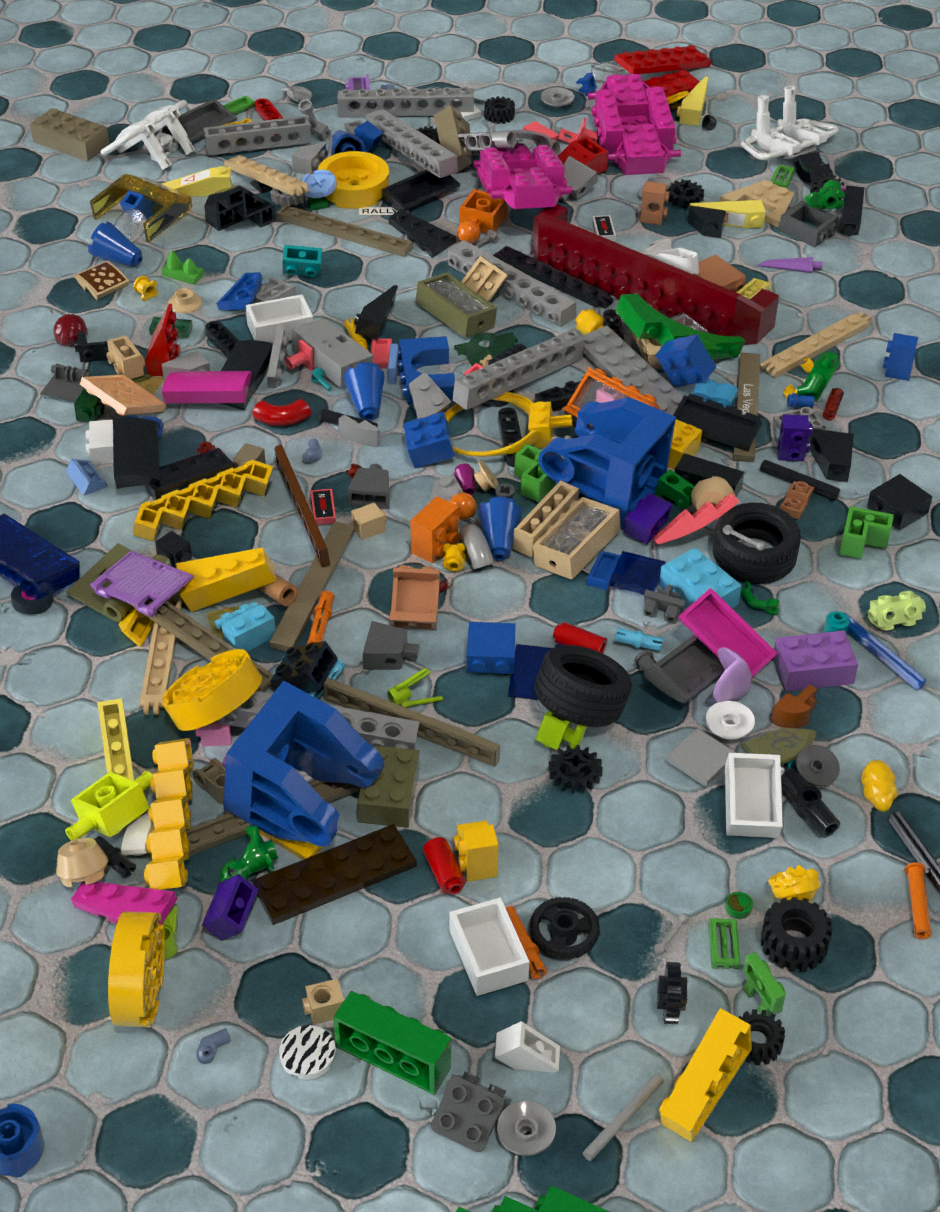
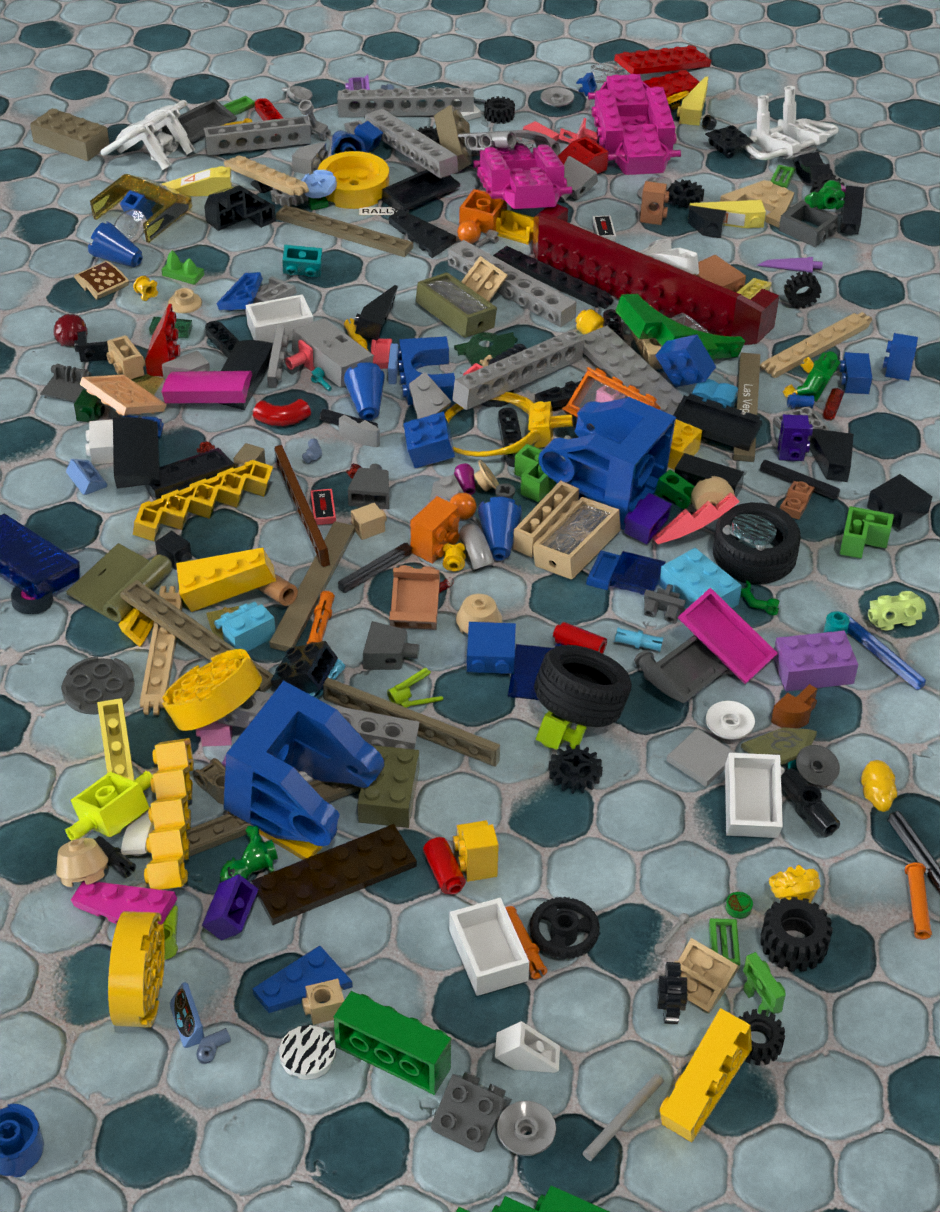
medium lavender window [90,551,194,617] -> none
lavender piece [713,647,751,702] -> none
none -> dark grey tile [61,656,135,715]
none -> slope [170,982,204,1048]
none -> blue wing [252,945,353,1013]
none -> black axle [338,543,412,593]
none -> tan cone [456,594,502,634]
none -> yellow hinge [496,209,534,245]
none -> tan slope [674,938,740,1013]
none -> black hinge [705,125,754,158]
none -> clear light blue tile [731,514,777,545]
none -> black tyre [784,271,822,309]
none -> blue brick [839,352,872,394]

